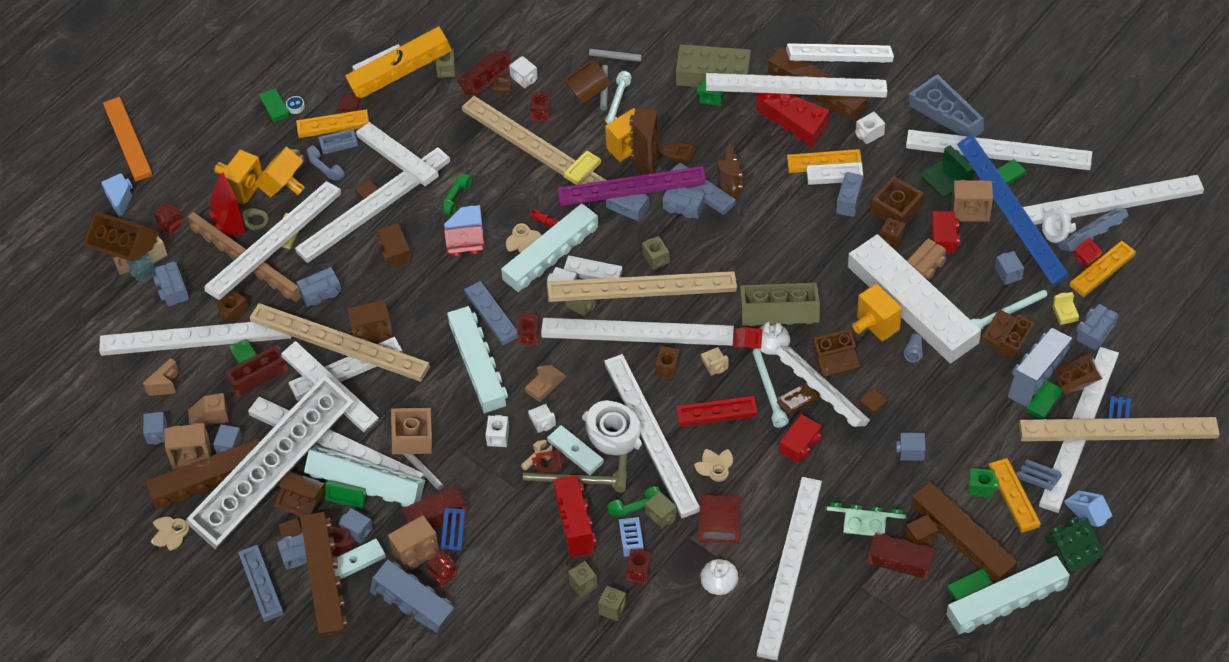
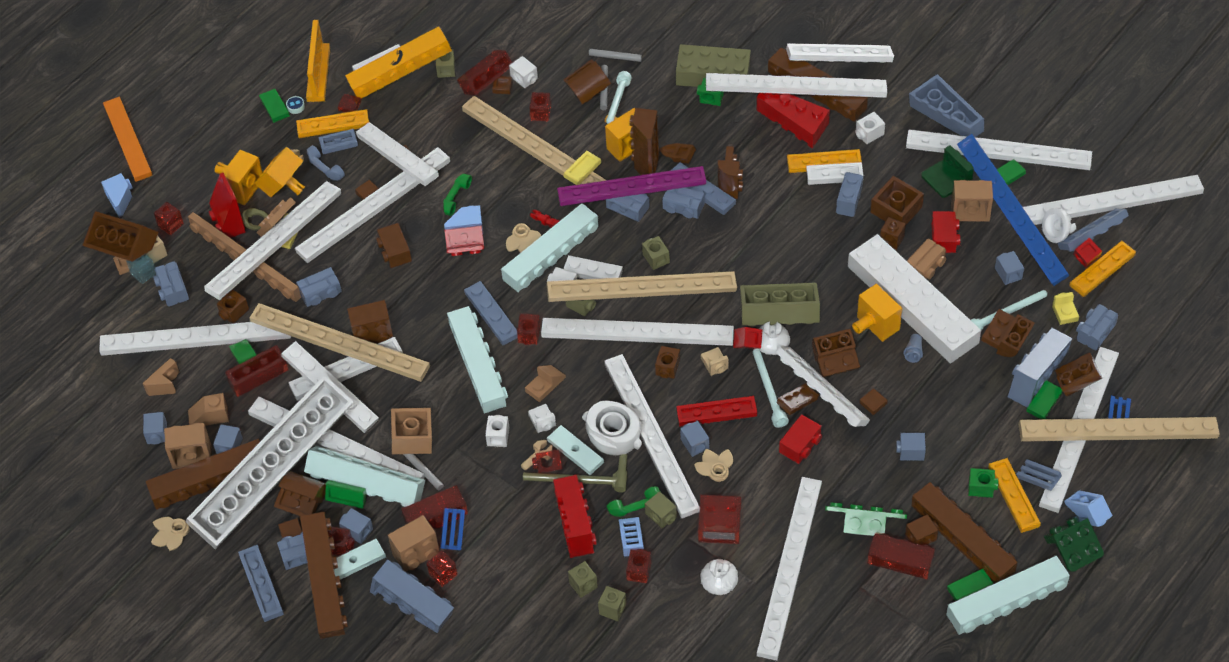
none -> medium nougat plate [256,197,296,237]
none -> light orange fence [306,20,330,102]
none -> sand blue brick [680,421,709,457]

